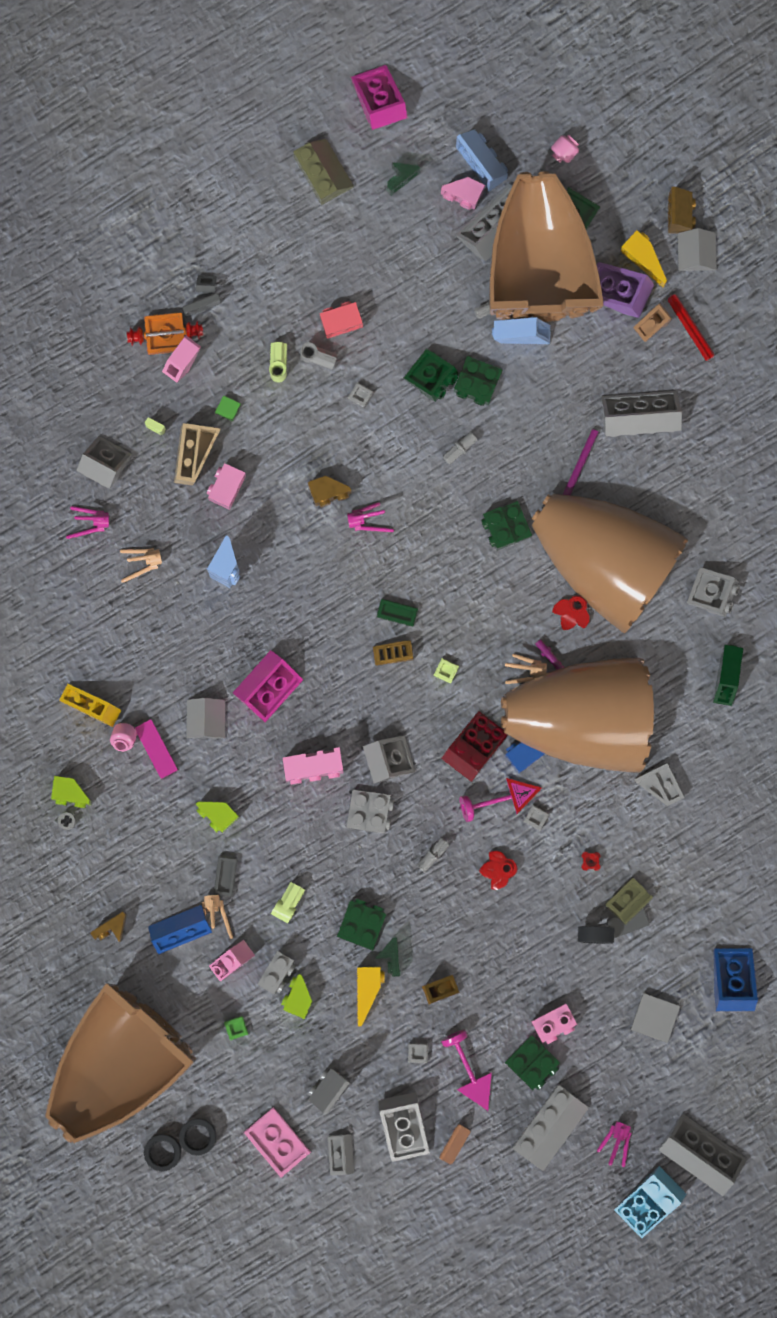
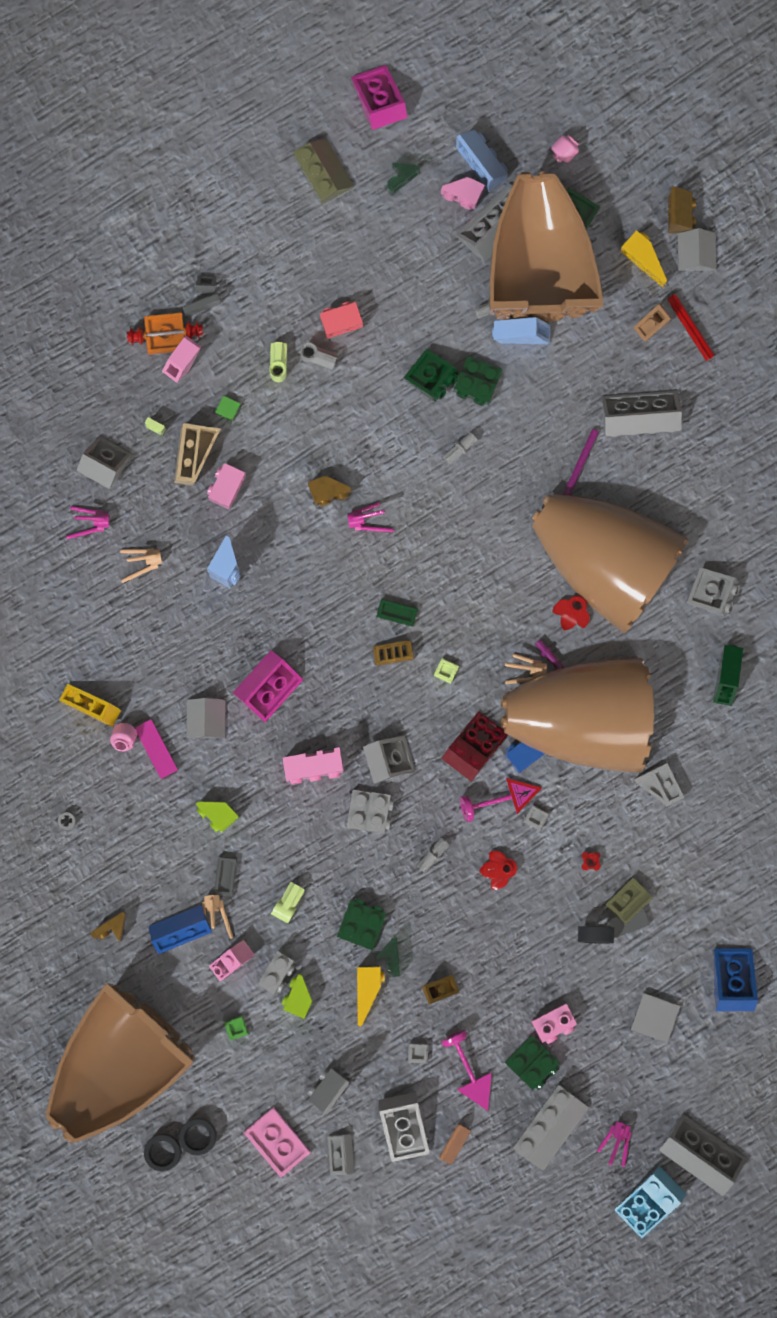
lime slope [51,776,91,808] -> none
light grey tile [348,382,374,409] -> none
dark green plate [481,501,532,551] -> none
medium lavender slope [597,262,654,318] -> none

